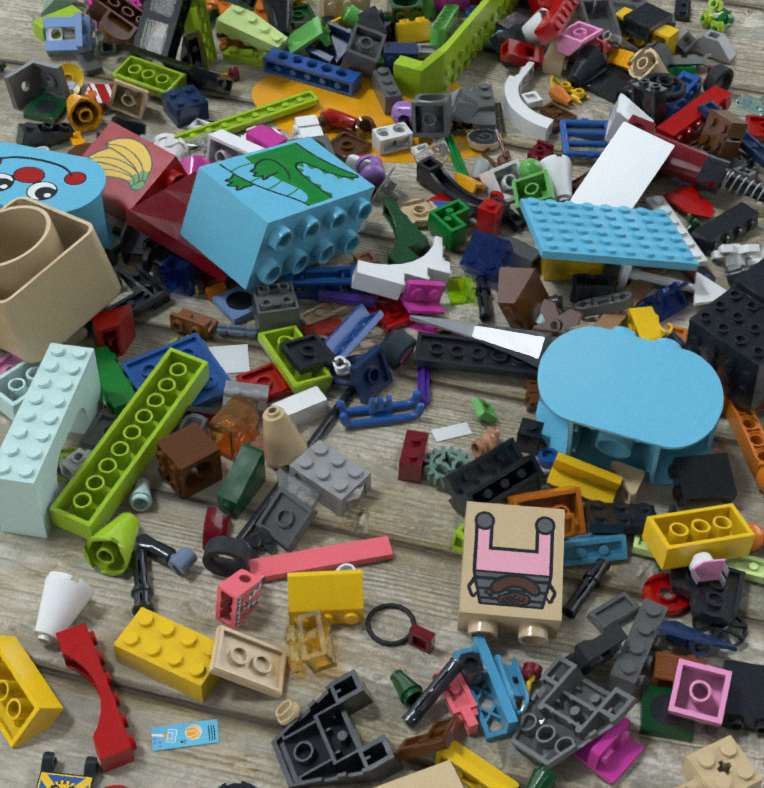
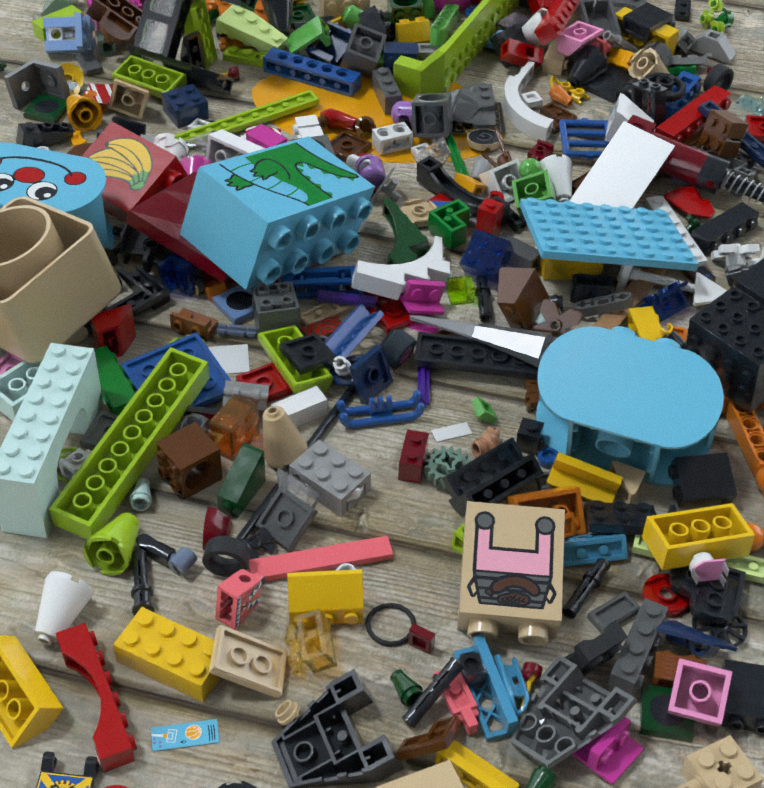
nougat tile [353,249,380,264] -> none

